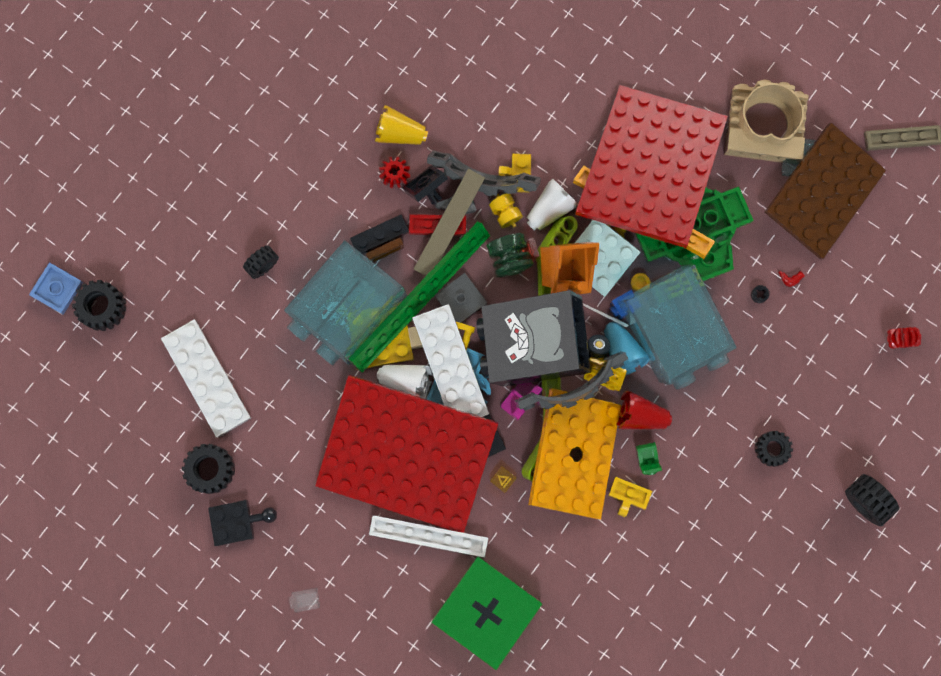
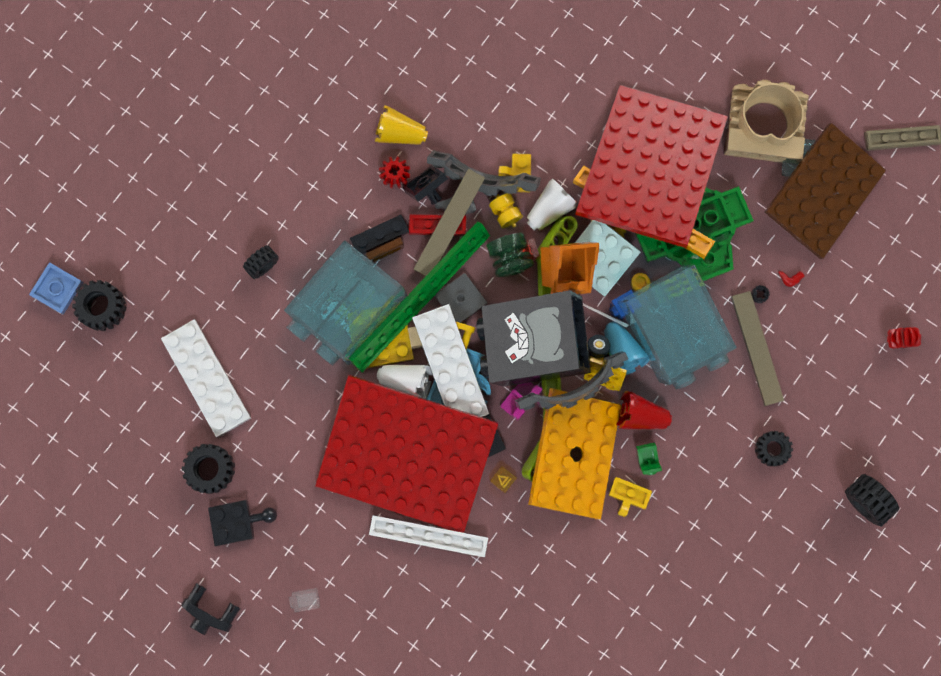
green tile [431,556,543,670] -> none
none -> black connector [181,583,241,635]
none -> dark tan tile [731,291,784,406]

